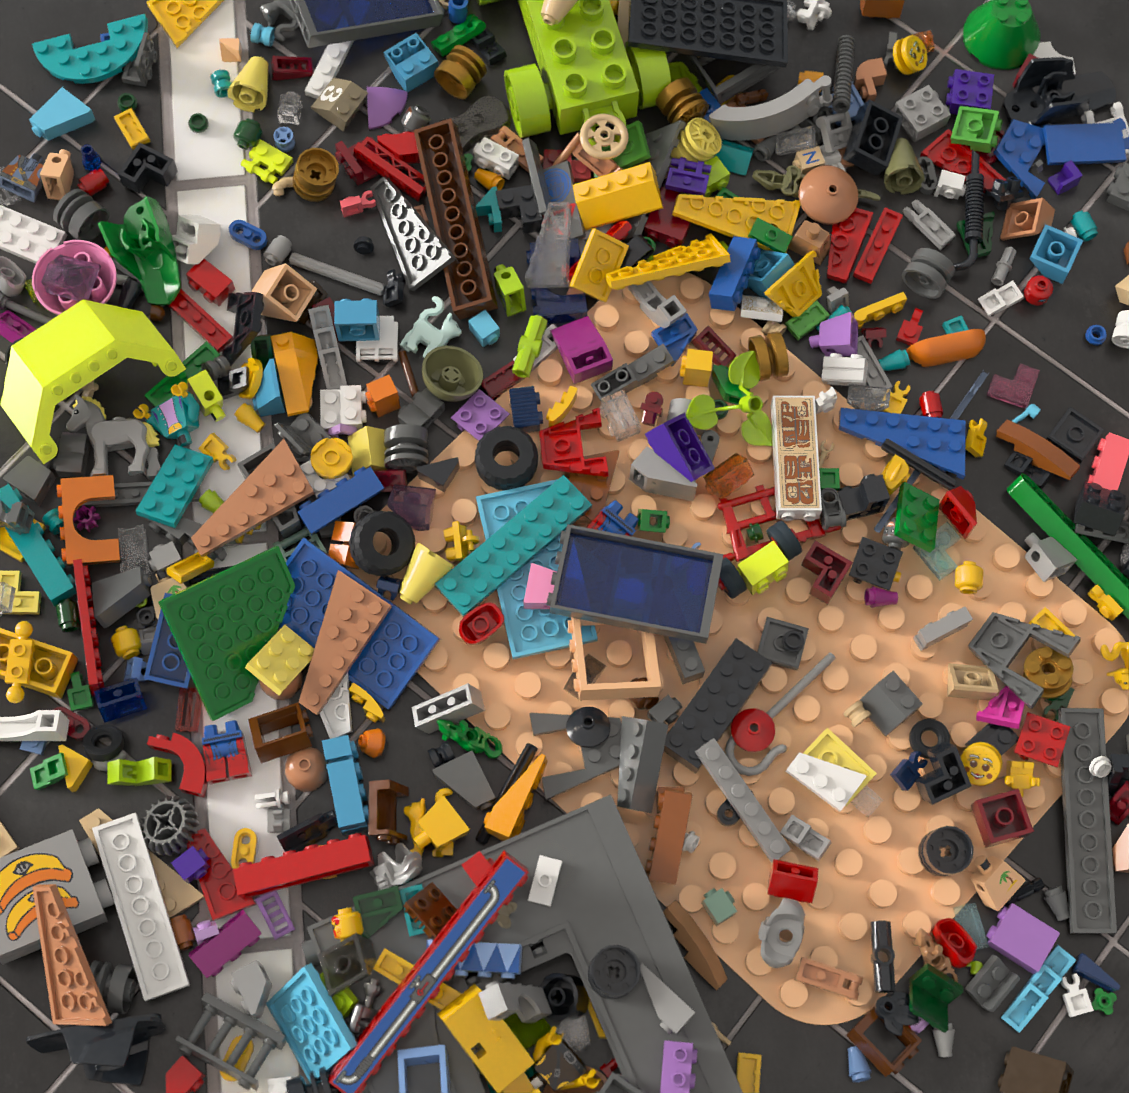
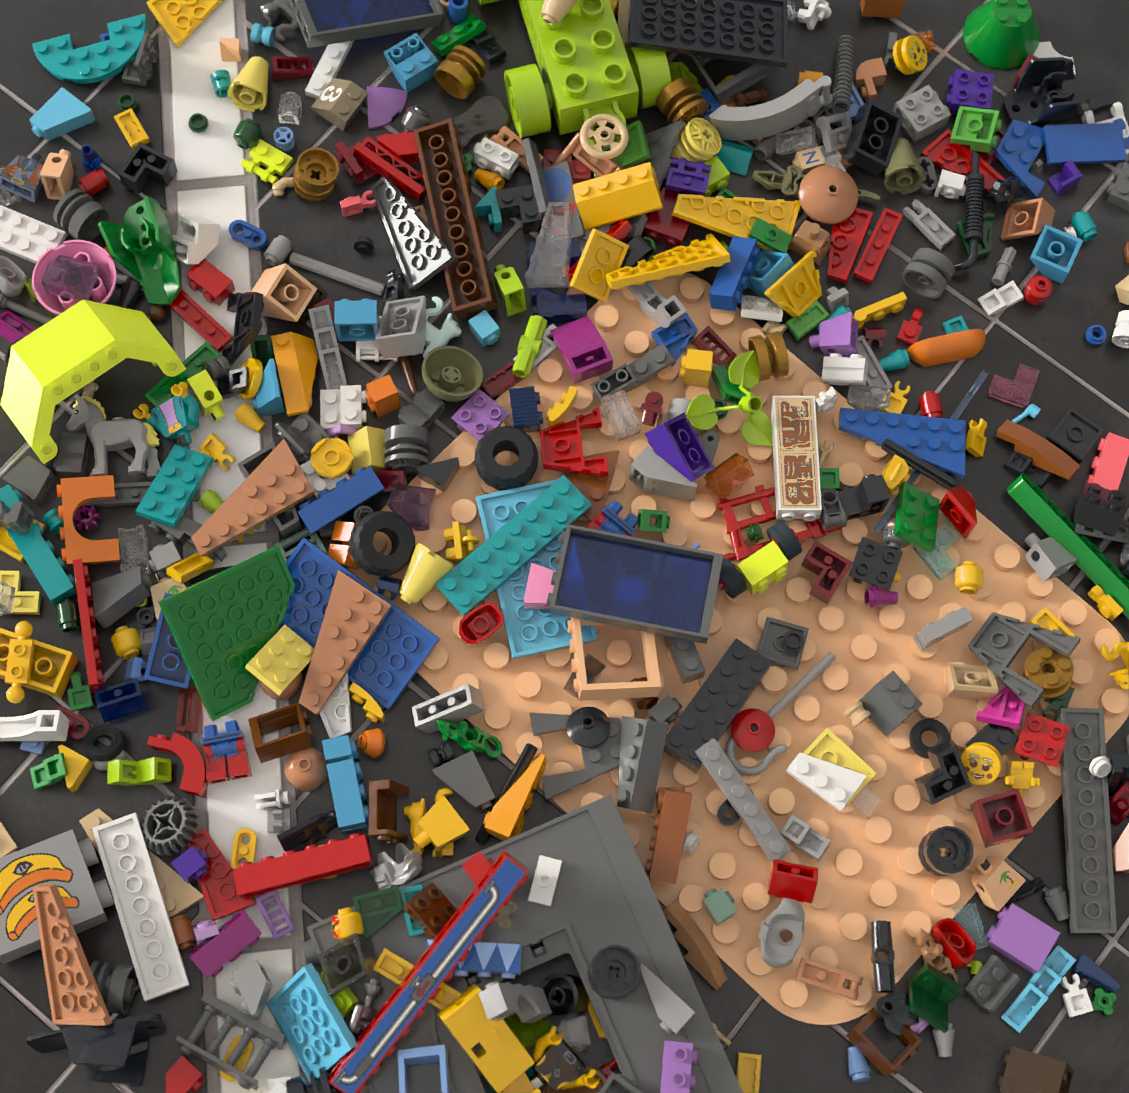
dark blue plate [890,751,928,791] -> none
none -> light grey slope [375,296,426,359]

